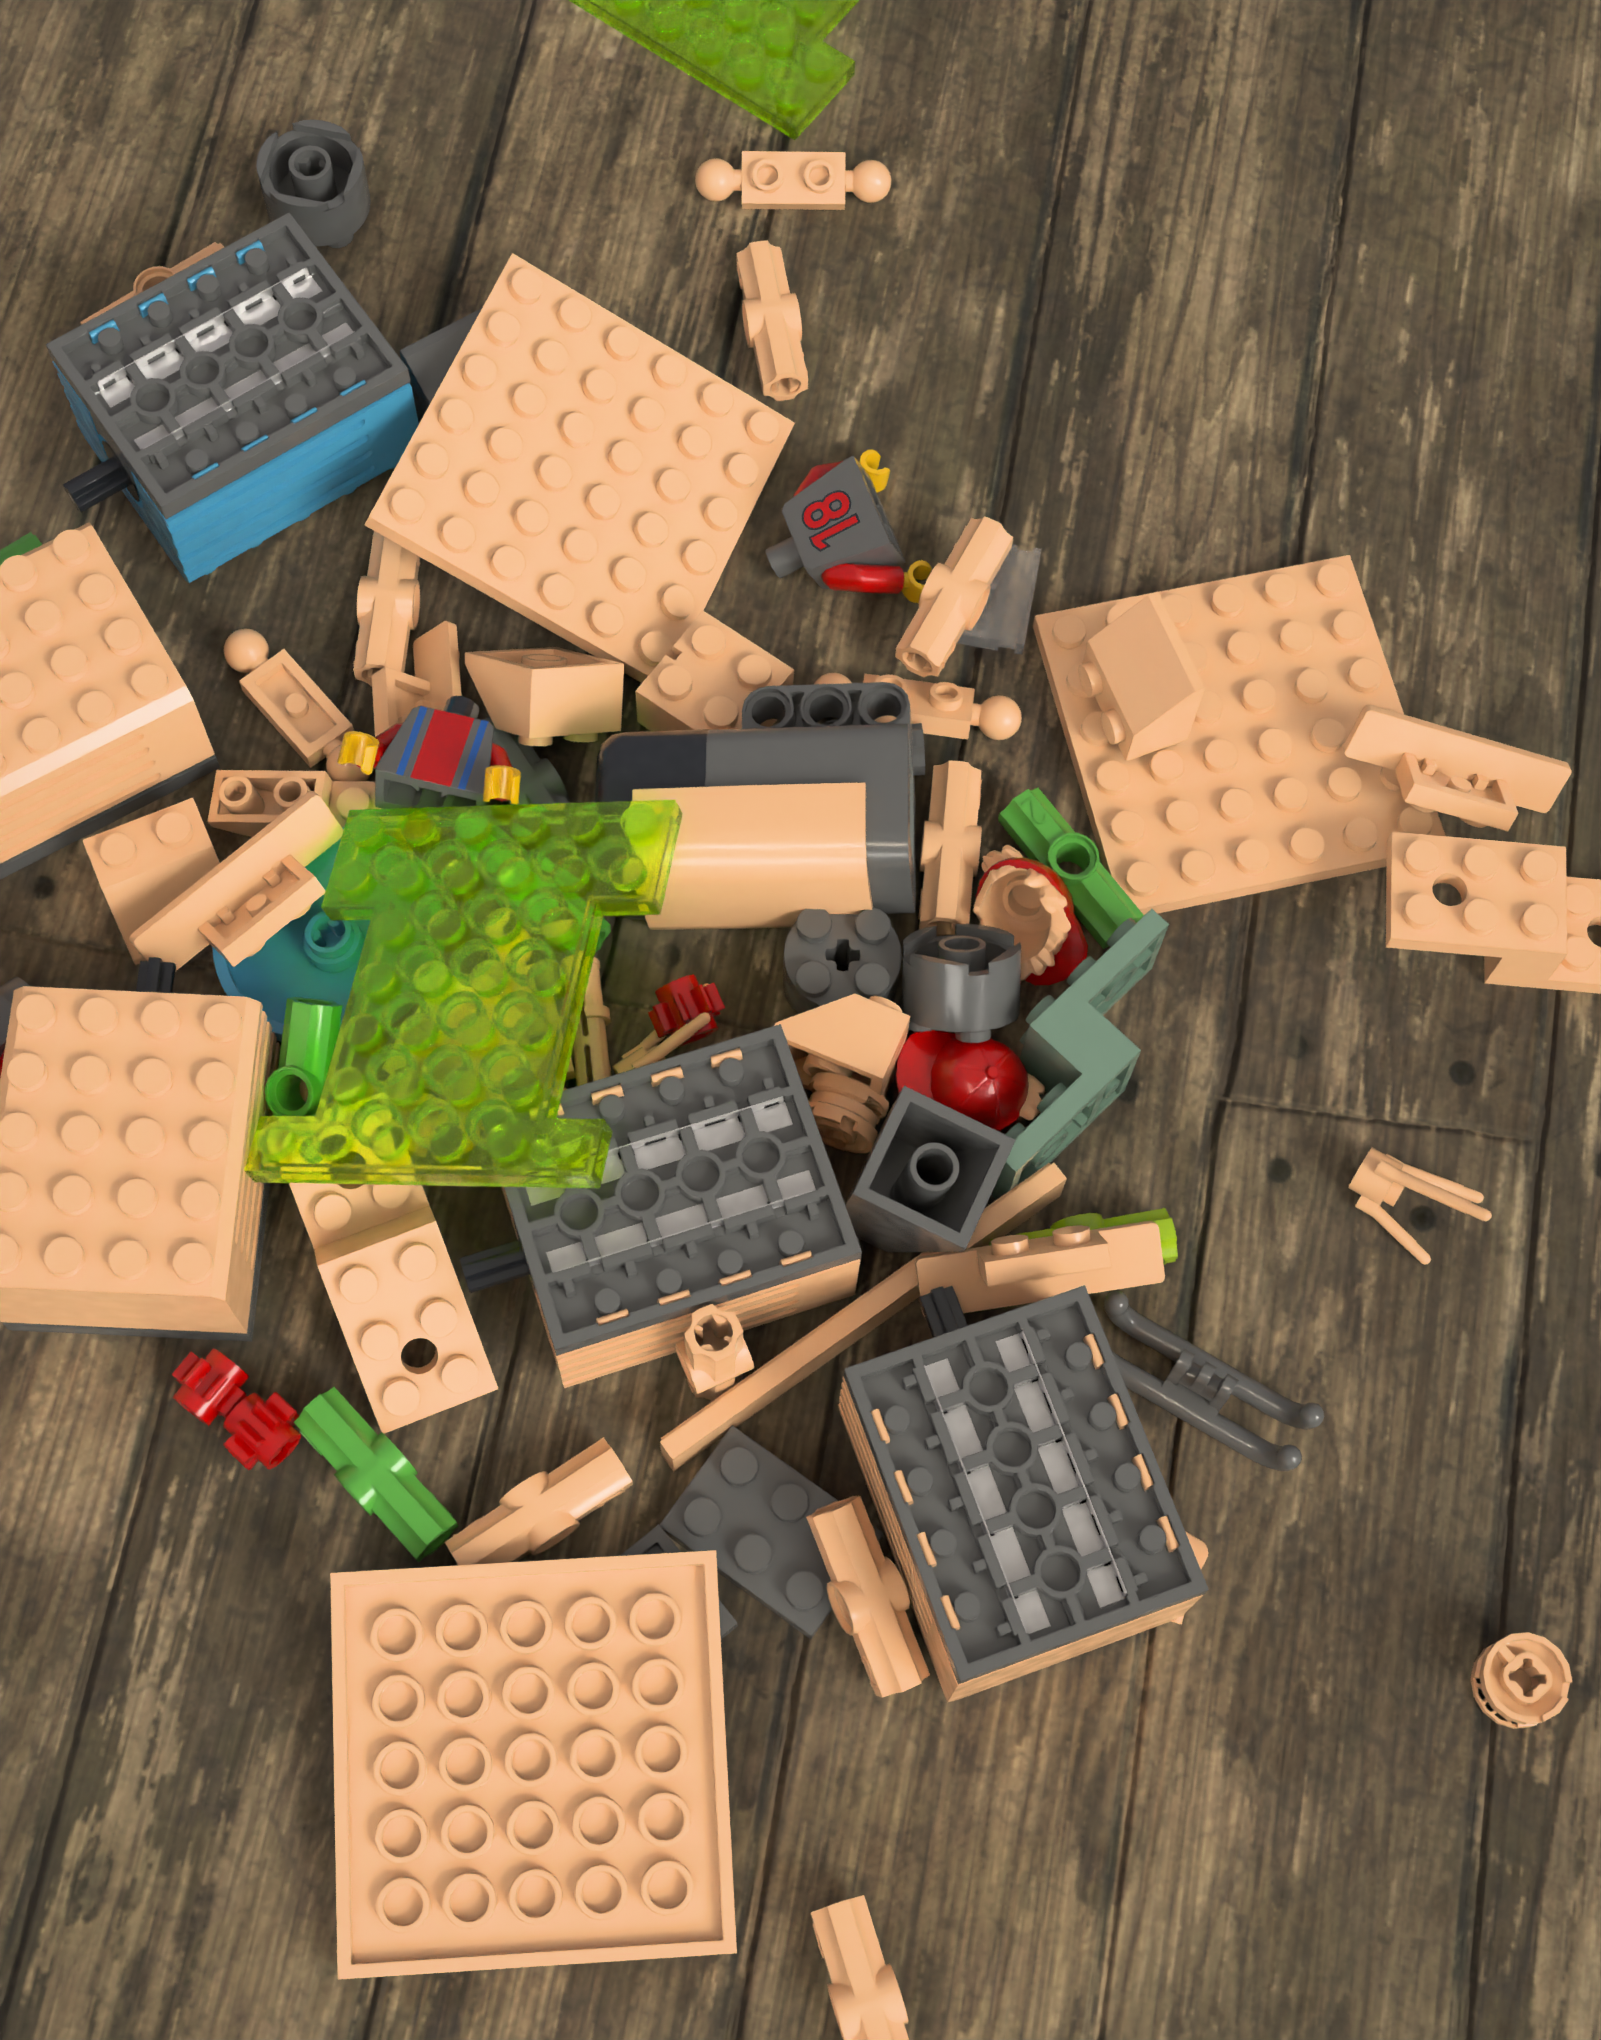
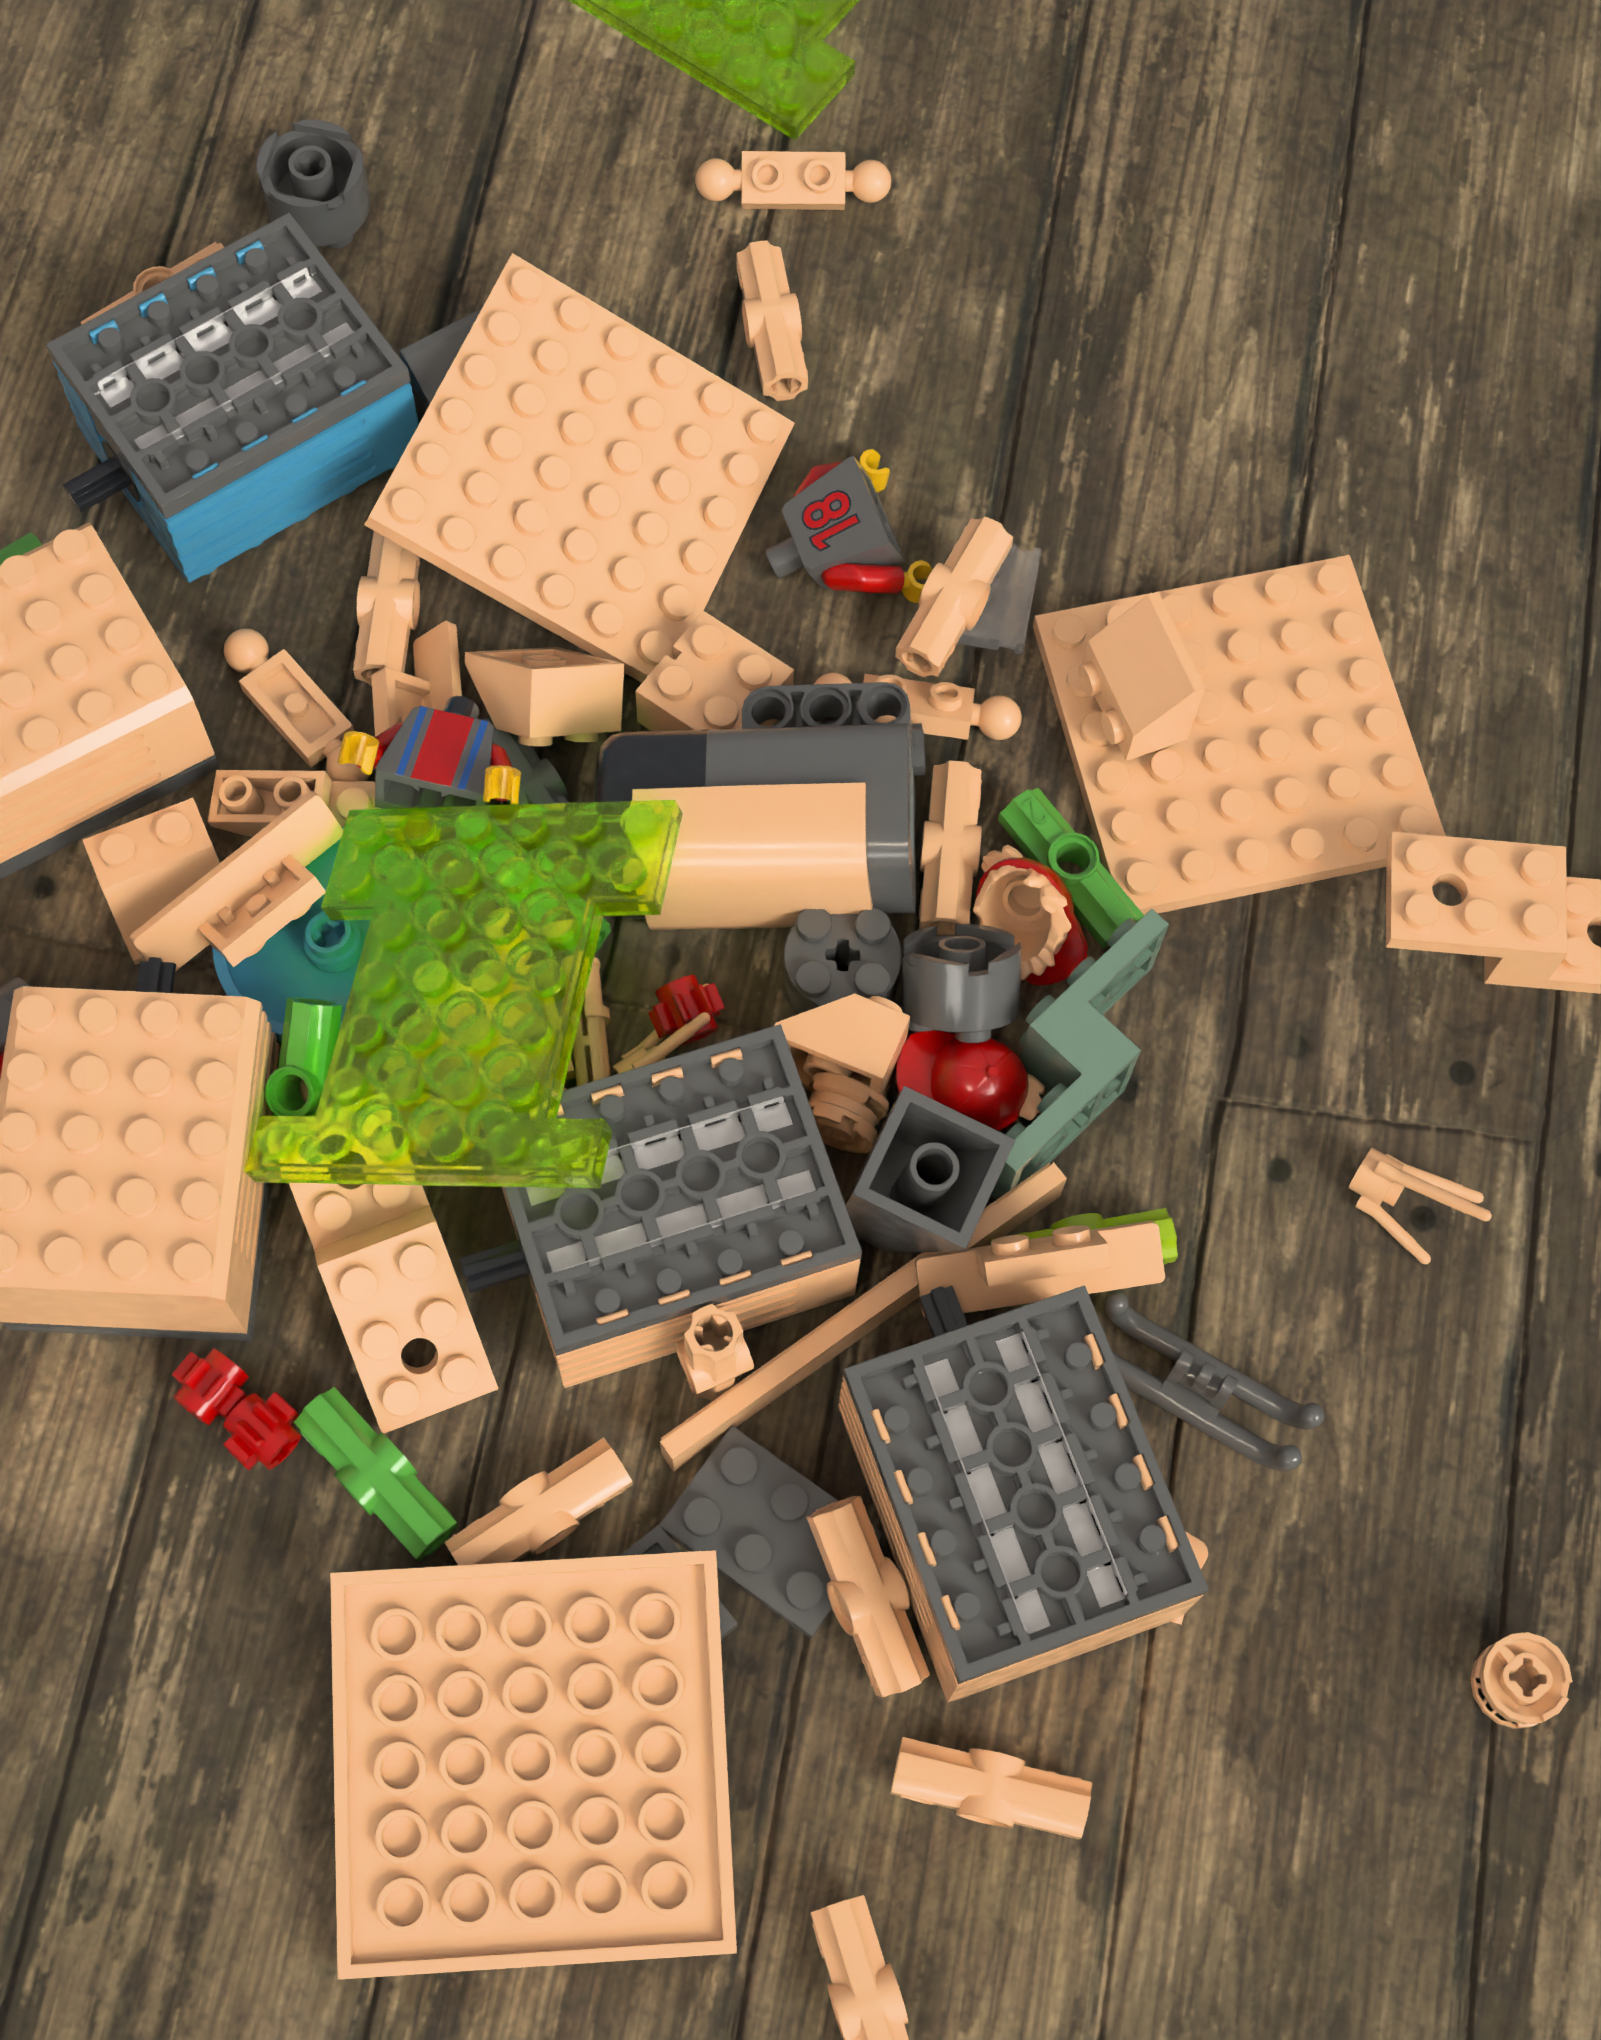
light nougat bracket [1343,705,1572,832] -> none
none -> light nougat piece [890,1737,1092,1840]

